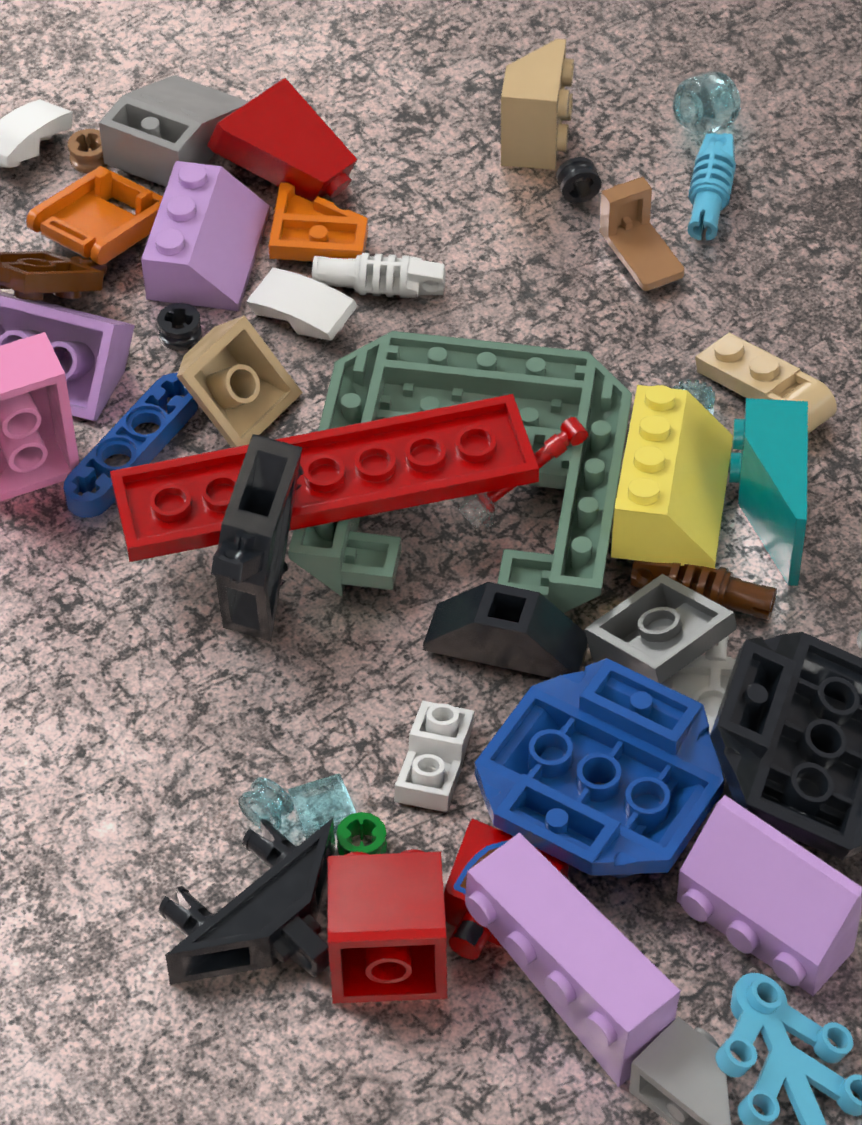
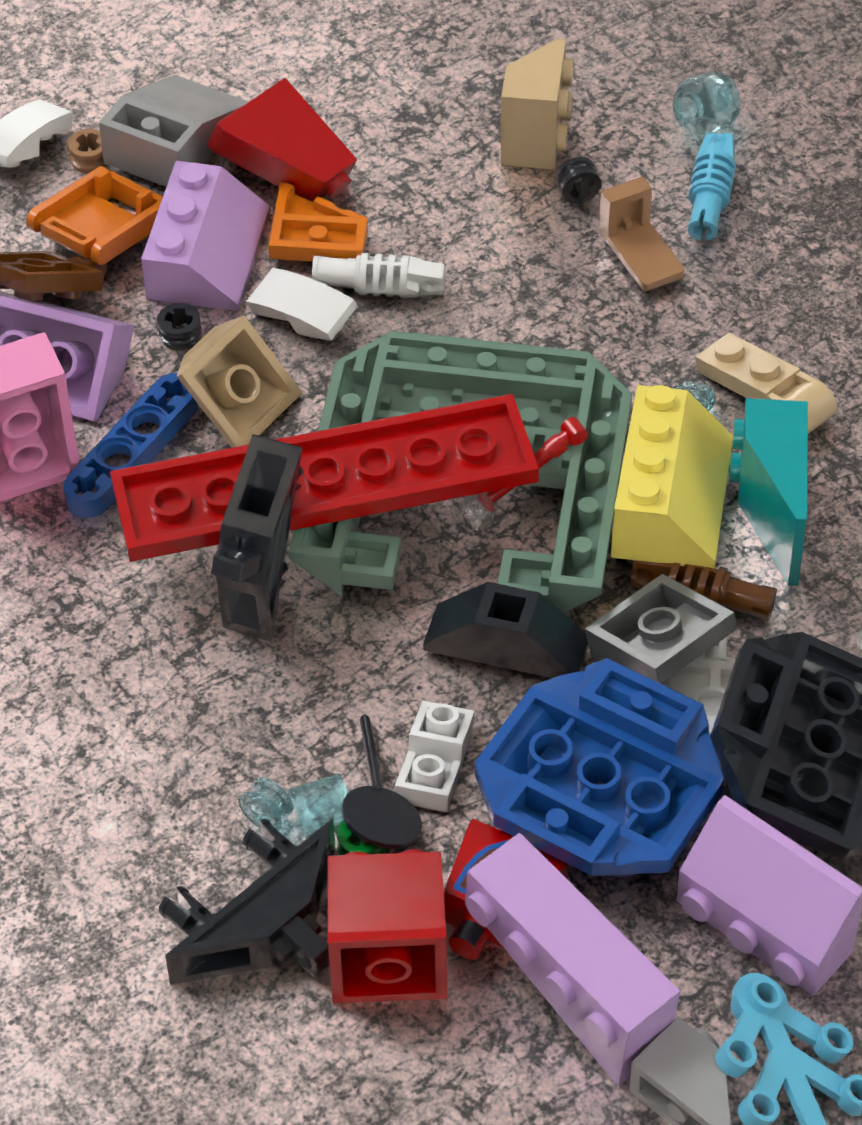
none -> black piece [341,715,422,849]

